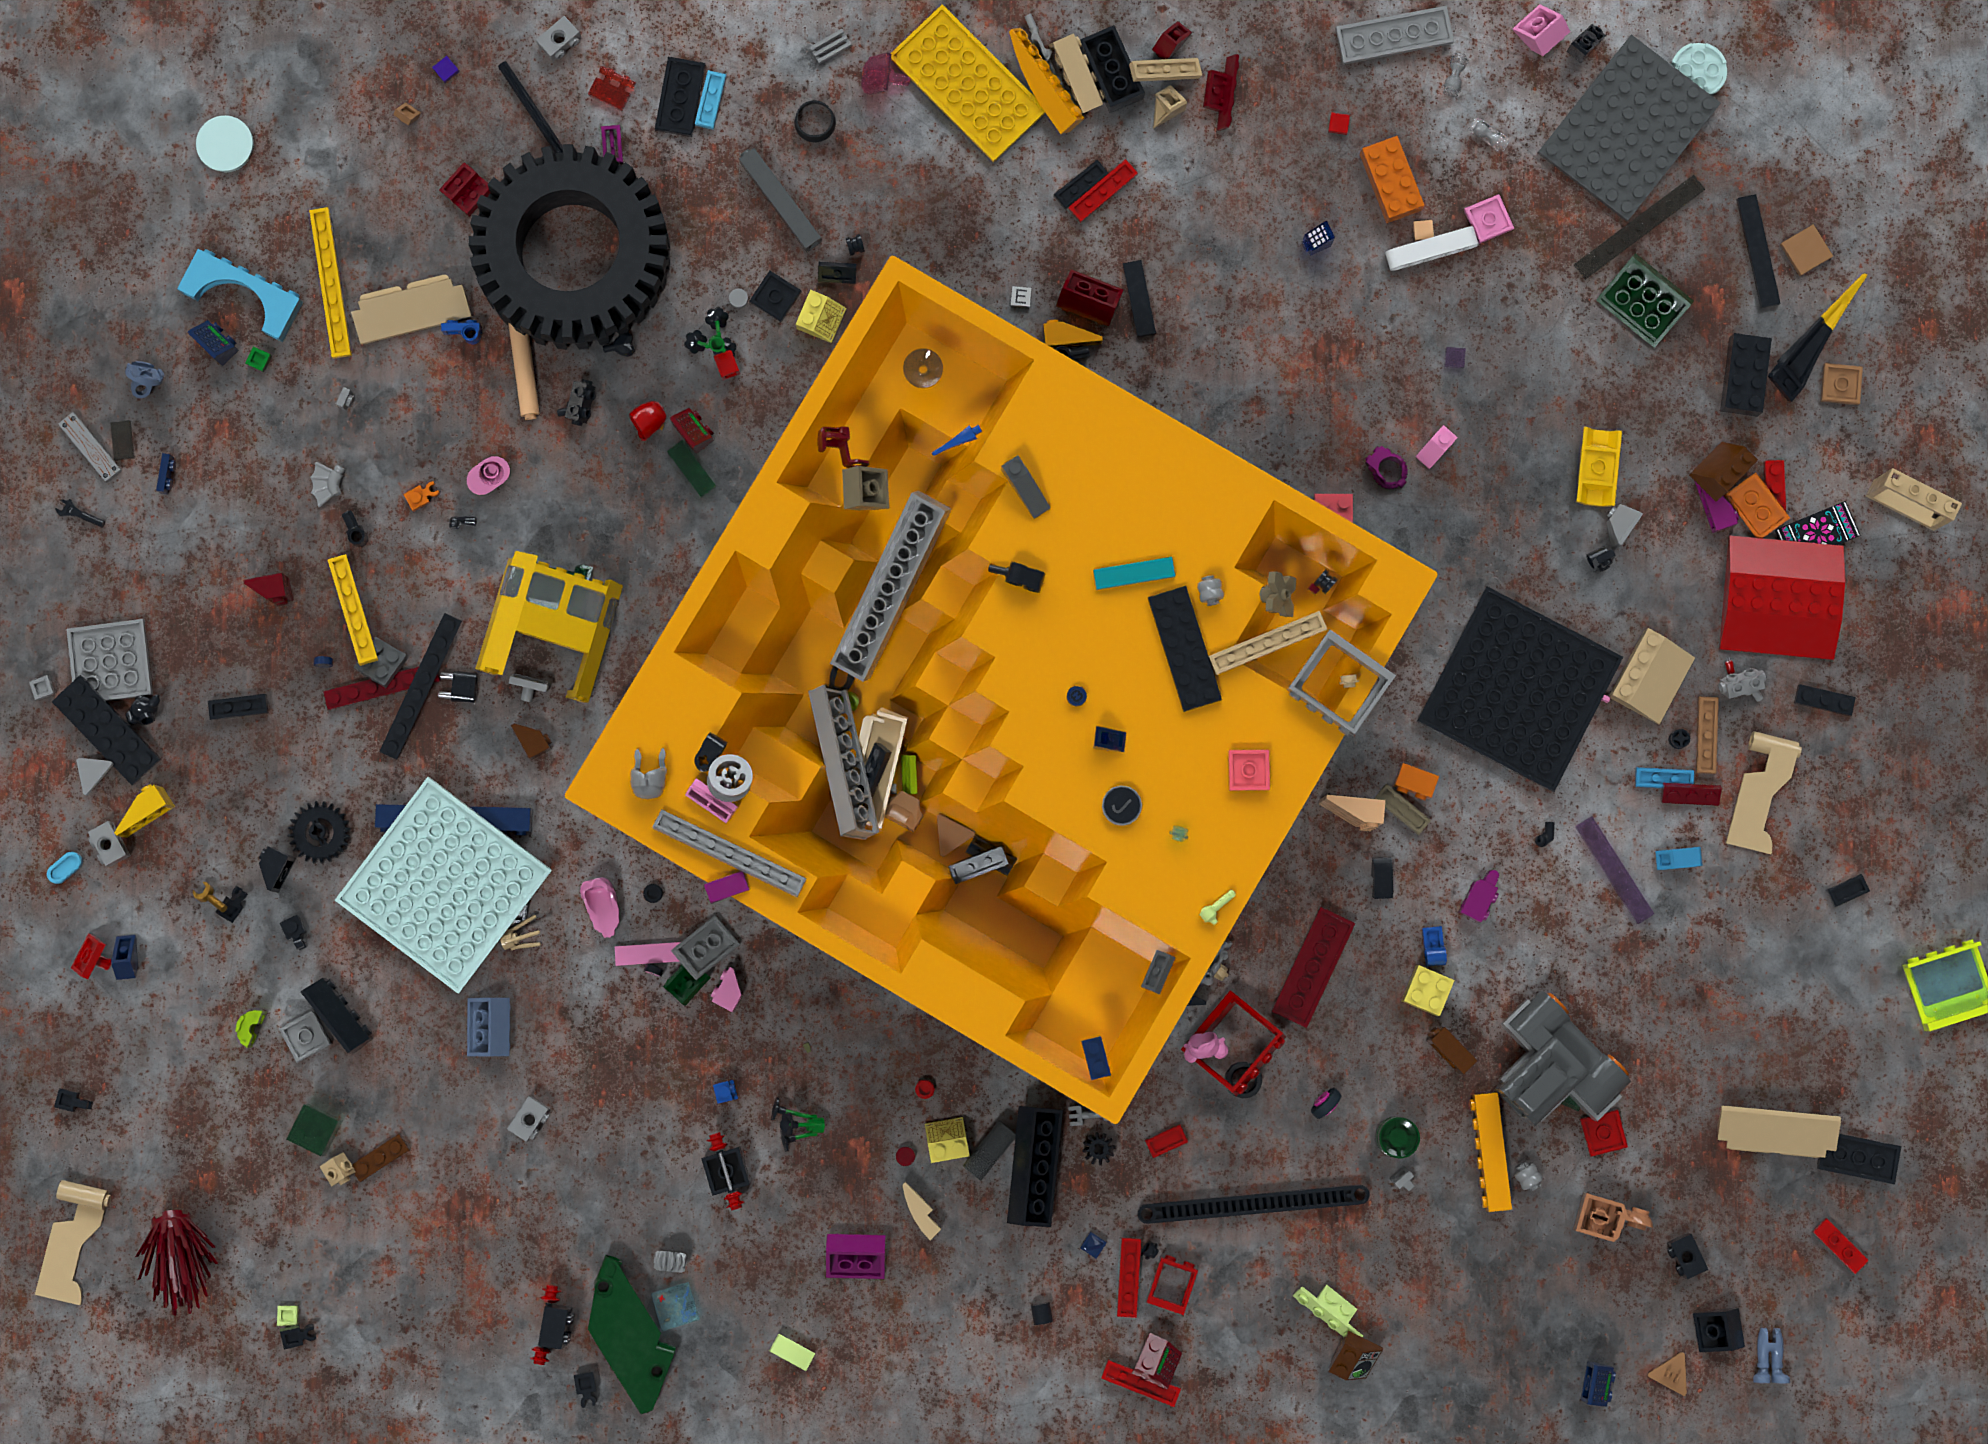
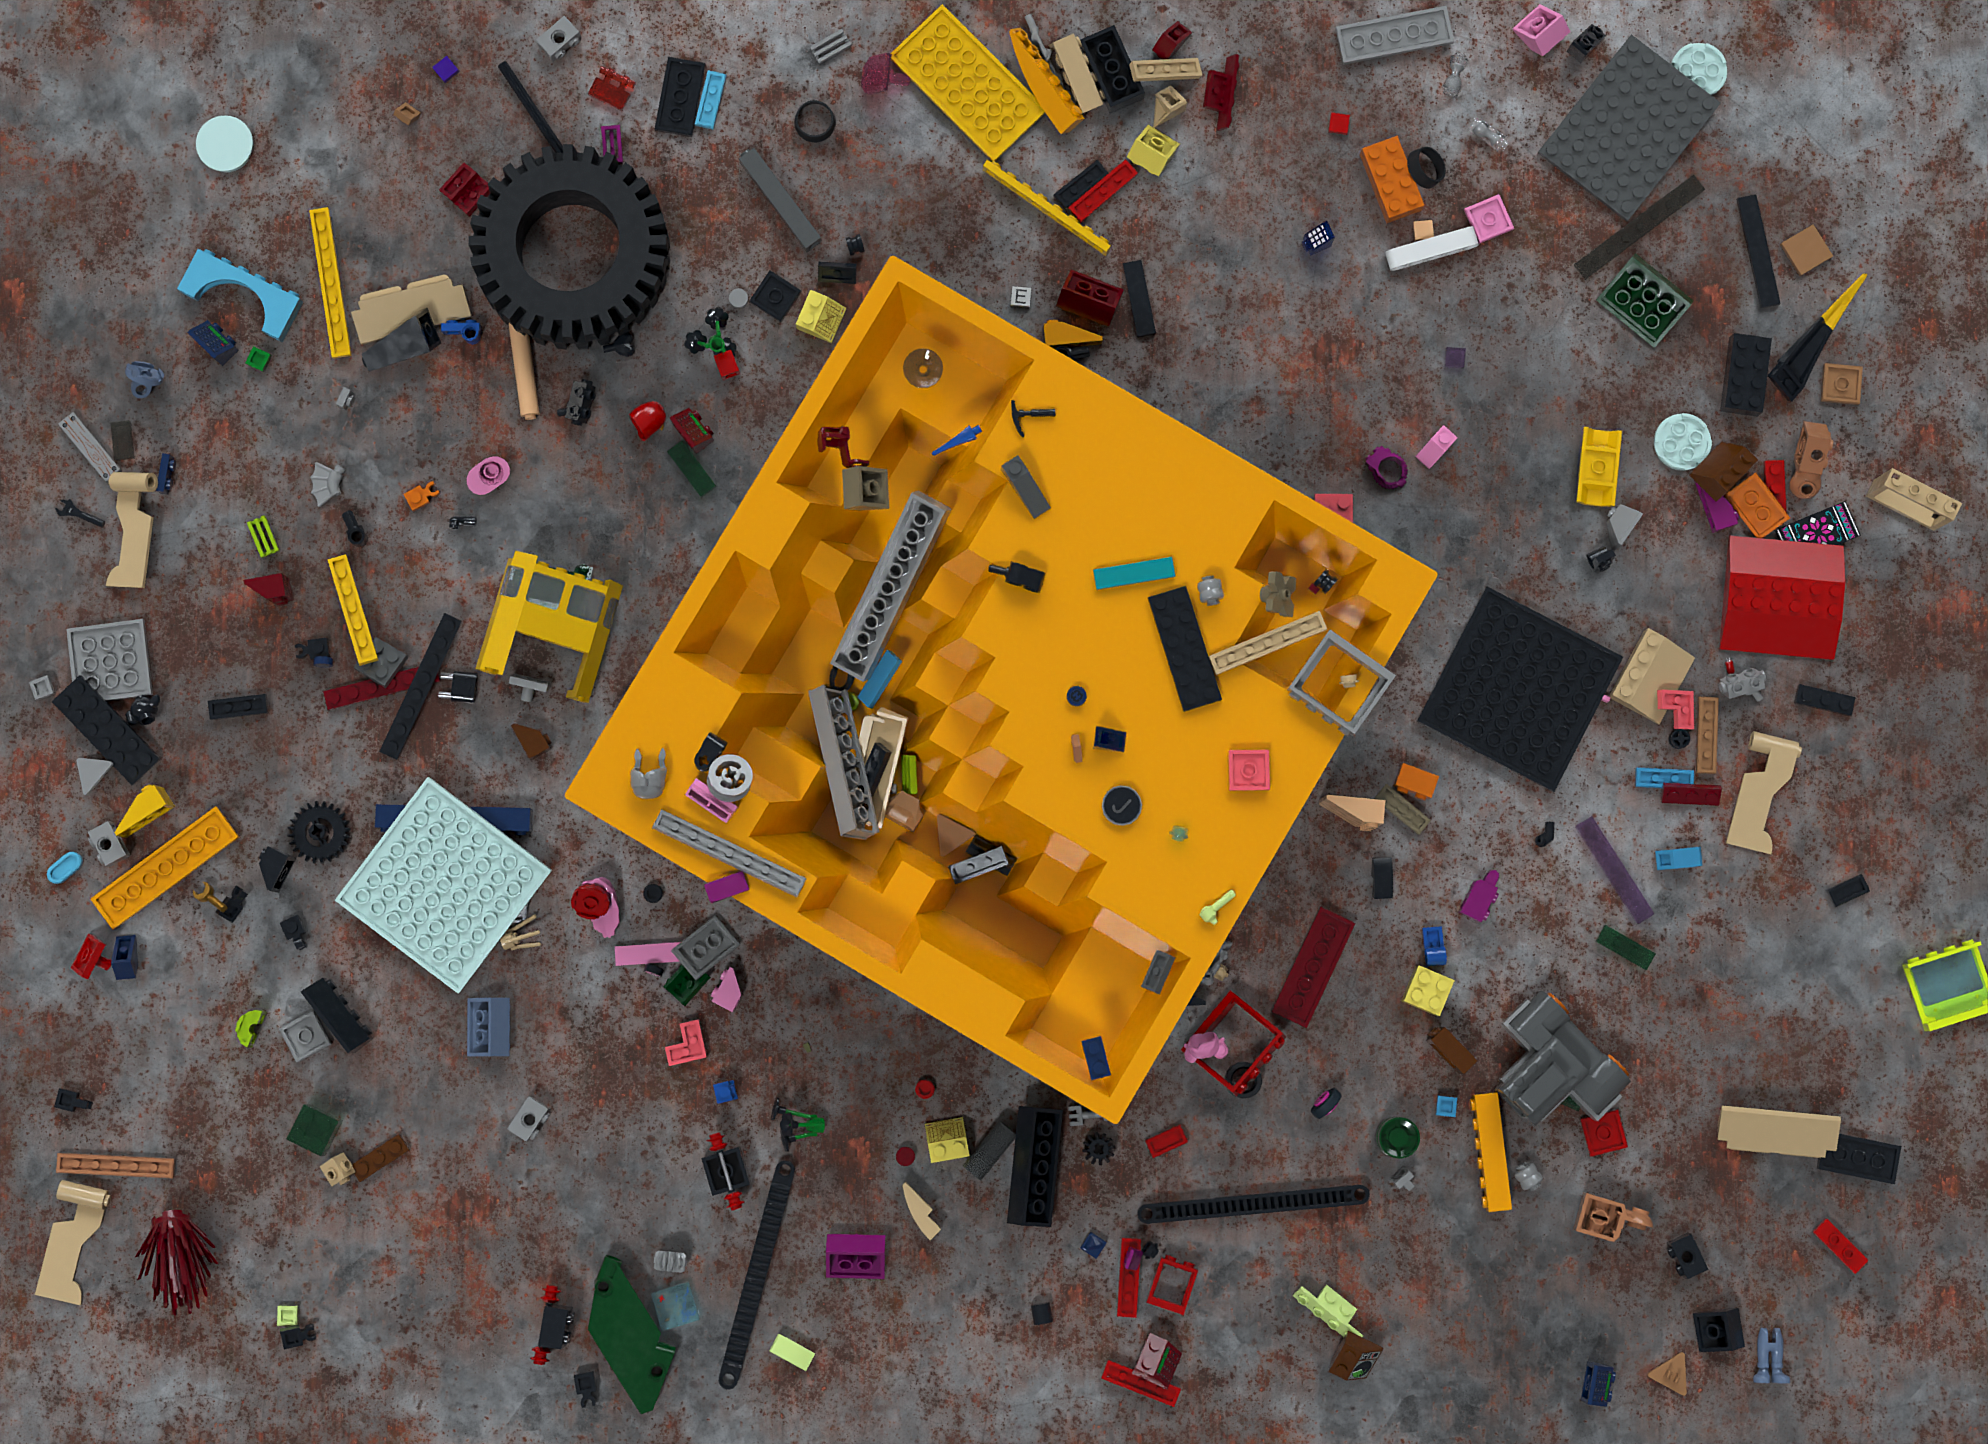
none -> nougat tile [56,1153,175,1178]
none -> light orange plate [90,806,240,930]
none -> tan door [106,472,158,588]
none -> lime tile [247,515,280,558]
none -> black plate [295,637,330,660]
none -> black slope [362,308,441,372]
none -> red tile [571,884,610,920]
none -> coral plate [665,1019,707,1066]
none -> black gear [718,1160,795,1390]
none -> dark azure tile [858,650,902,709]
none -> yellow plate [983,160,1111,256]
none -> black piece [1011,400,1055,438]
none -> nougat tile [1071,734,1083,763]
none -> magenta slope [1123,1247,1143,1270]
none -> light yellow slope [1127,125,1180,177]
none -> black tyre [1407,147,1446,189]
none -> dark azure plate [1435,1096,1457,1117]
none -> clear green tile [1595,925,1656,970]
none -> light aqua tile [1654,413,1712,471]
none -> coral plate [1657,690,1694,730]
none -> nougat brick [1789,421,1833,499]

